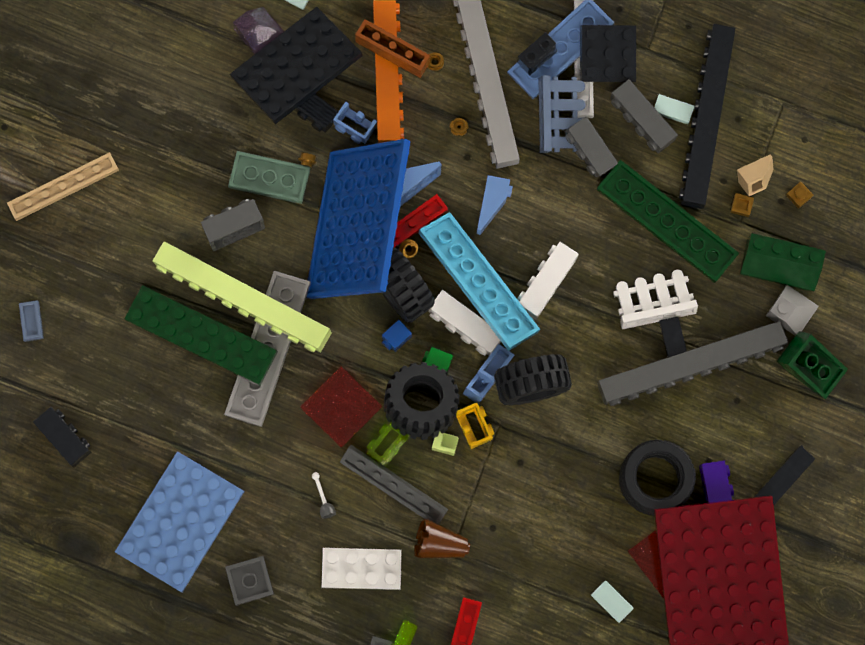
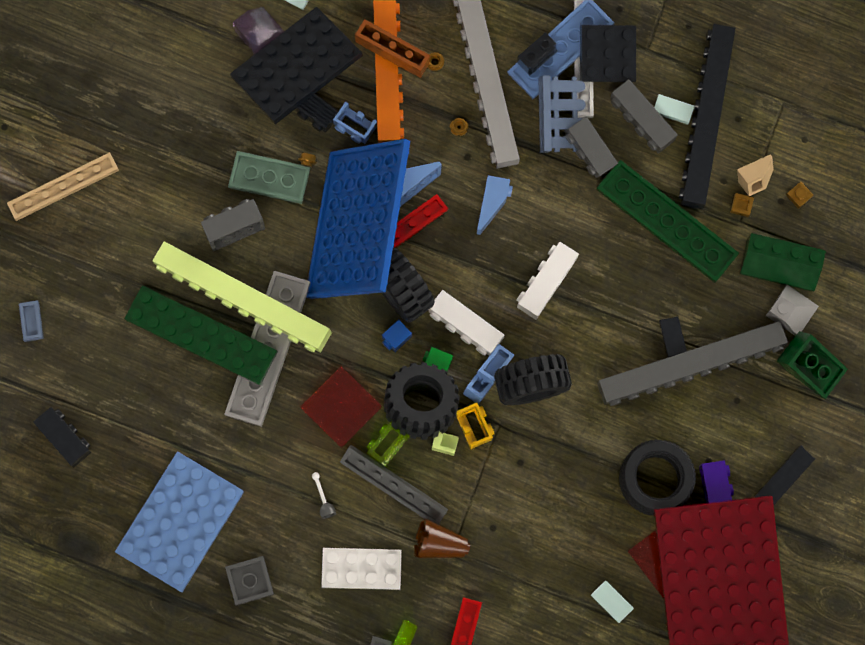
pearl gold plate [399,239,418,258] -> none
medium azure plate [419,212,540,351] -> none
white fence [613,270,698,329] -> none

